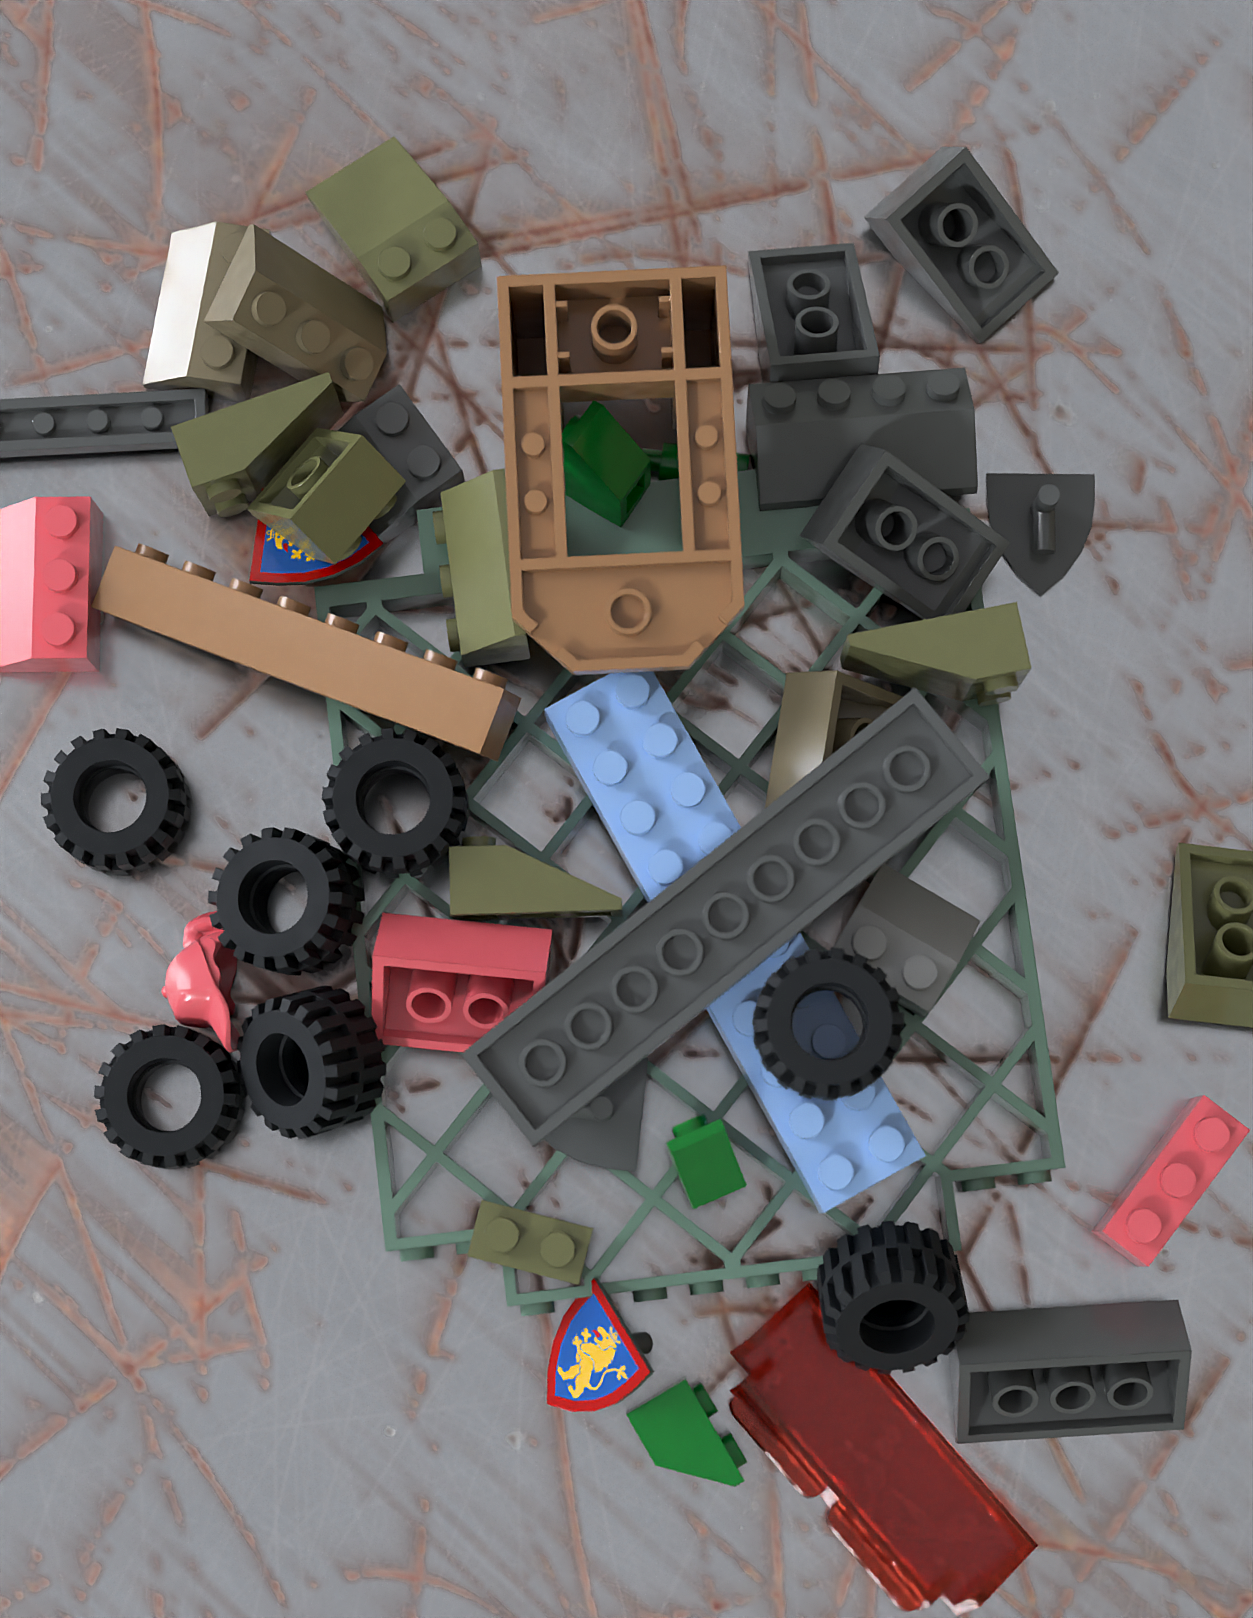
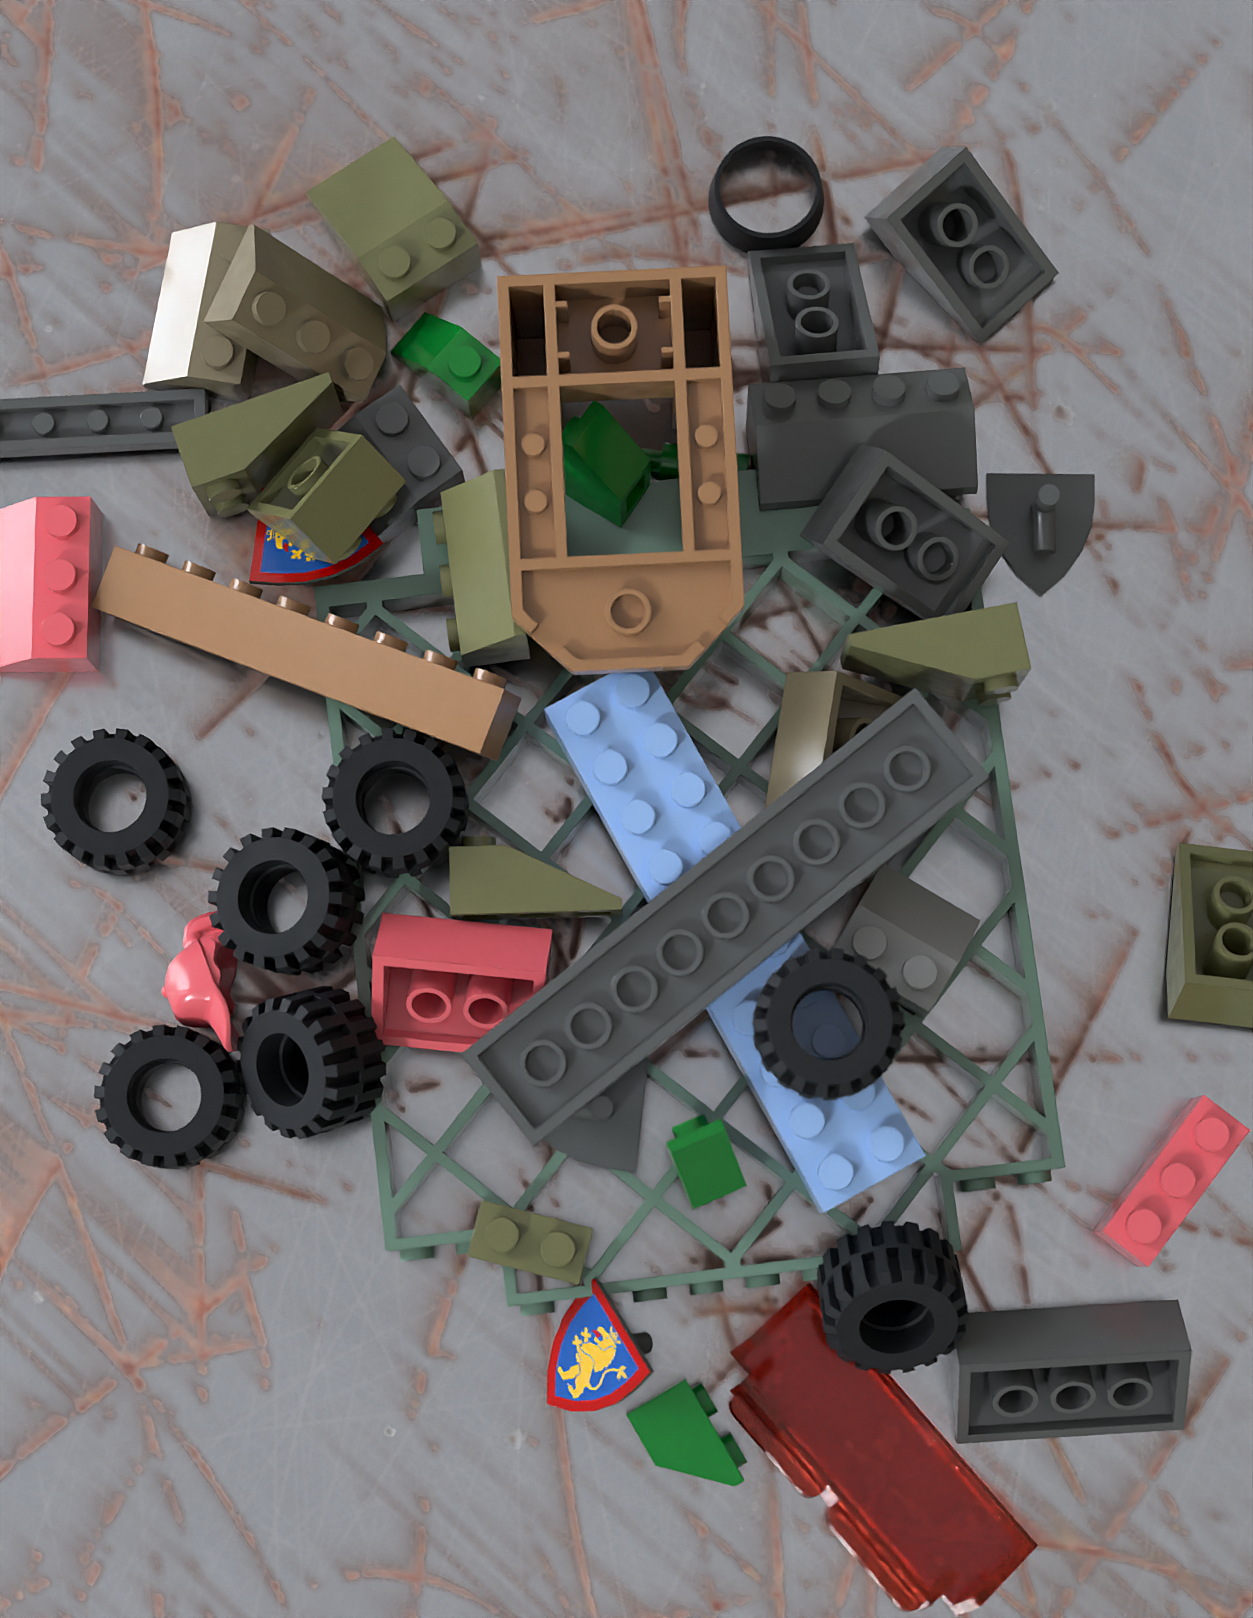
none -> green slope [390,312,502,420]
none -> black tyre [708,136,824,253]

